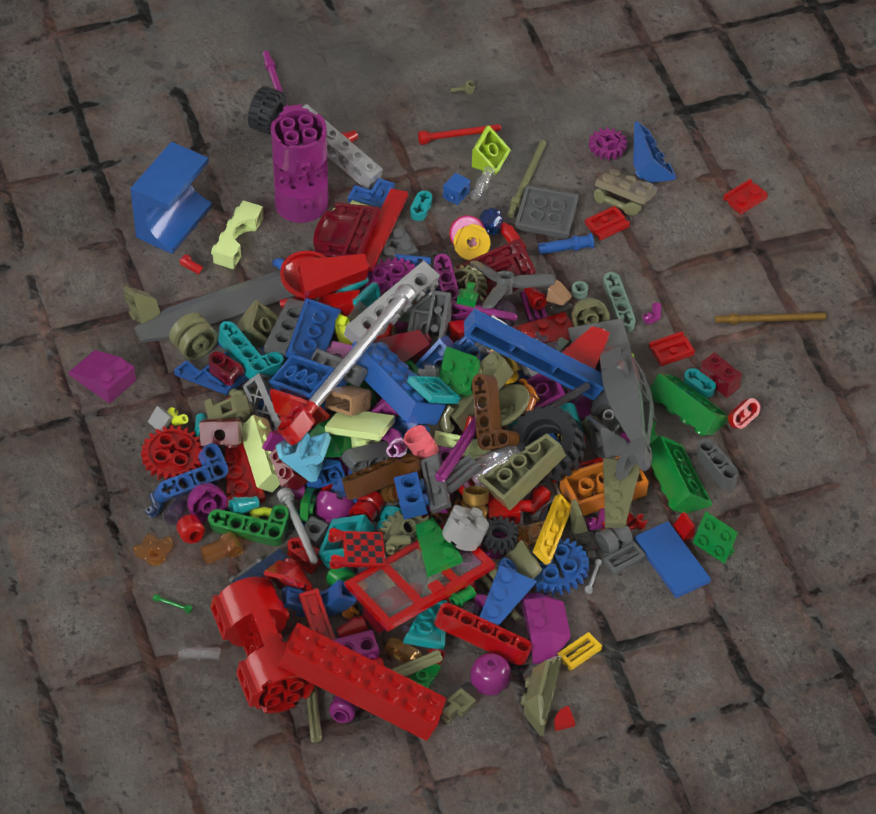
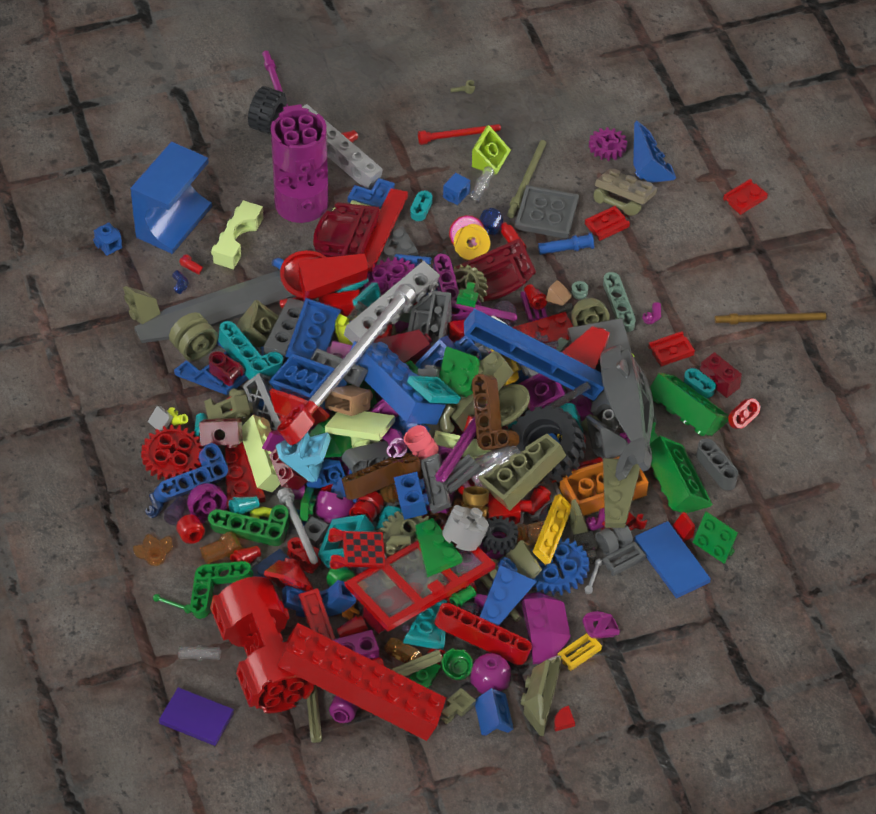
magenta slope [68,350,136,404] -> none
dark grey piece [470,261,555,309] -> none
orange piece [518,379,539,415] -> none
none -> blue brick [93,222,122,256]
none -> dark purple tile [159,687,234,746]
none -> clear blue arm [172,270,189,294]
none -> green beam [190,561,254,619]
none -> red cone [230,545,261,564]
none -> green hair [441,648,473,680]
none -> blue panel [475,688,514,736]
none -> magenta piece [582,611,620,639]

